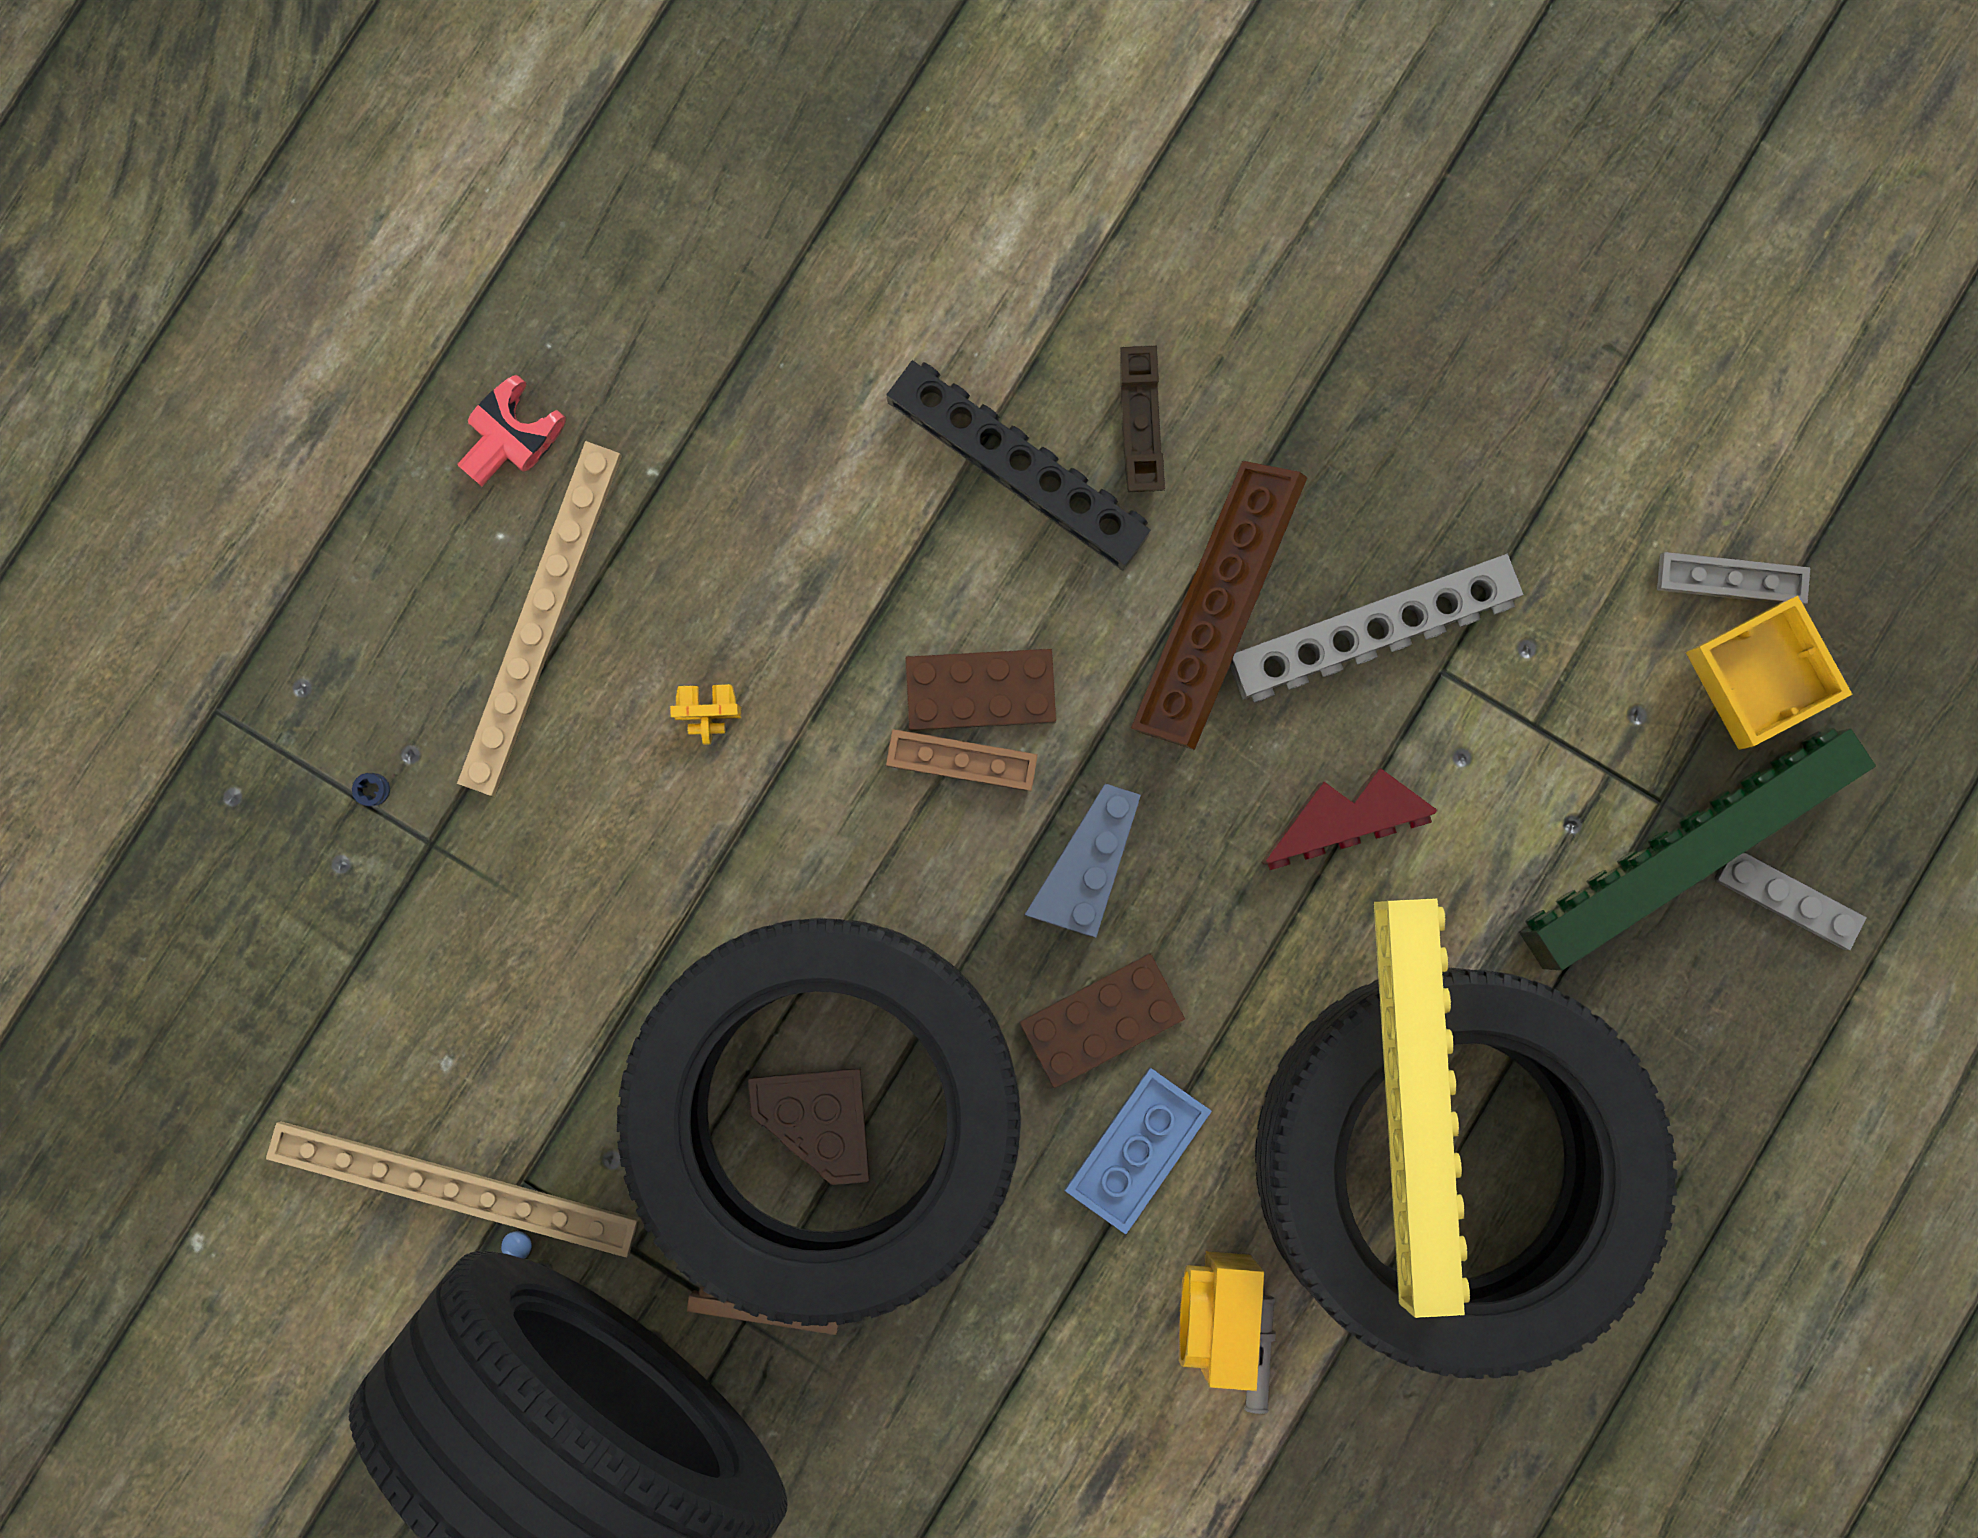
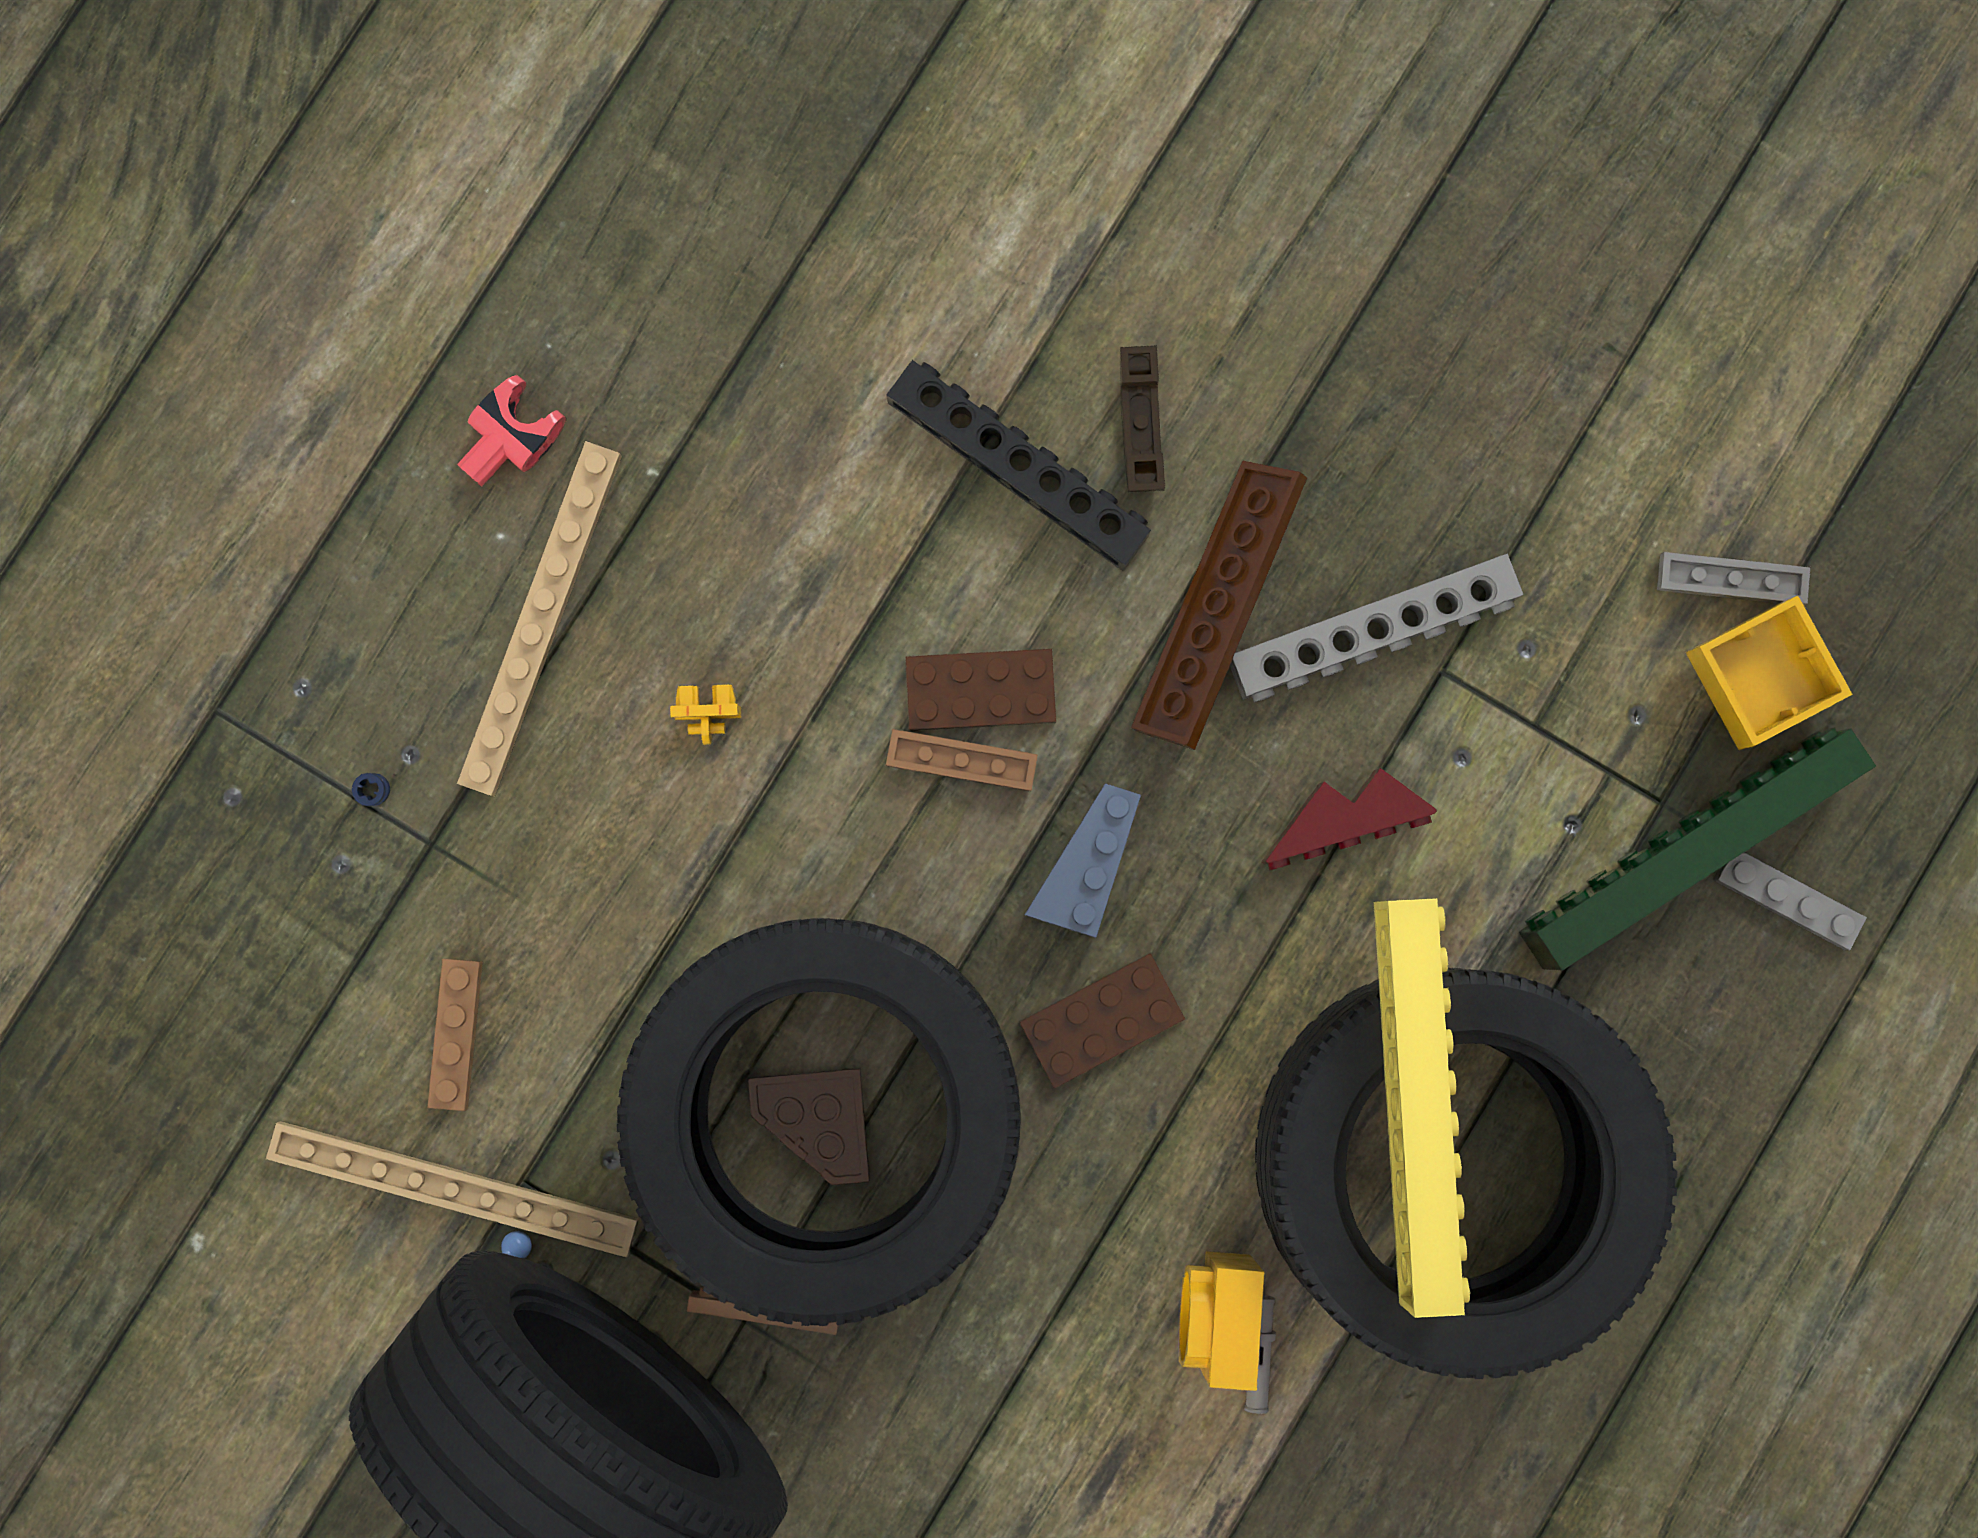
medium blue plate [1064,1067,1212,1234] -> none
none -> medium nougat plate [427,959,483,1111]

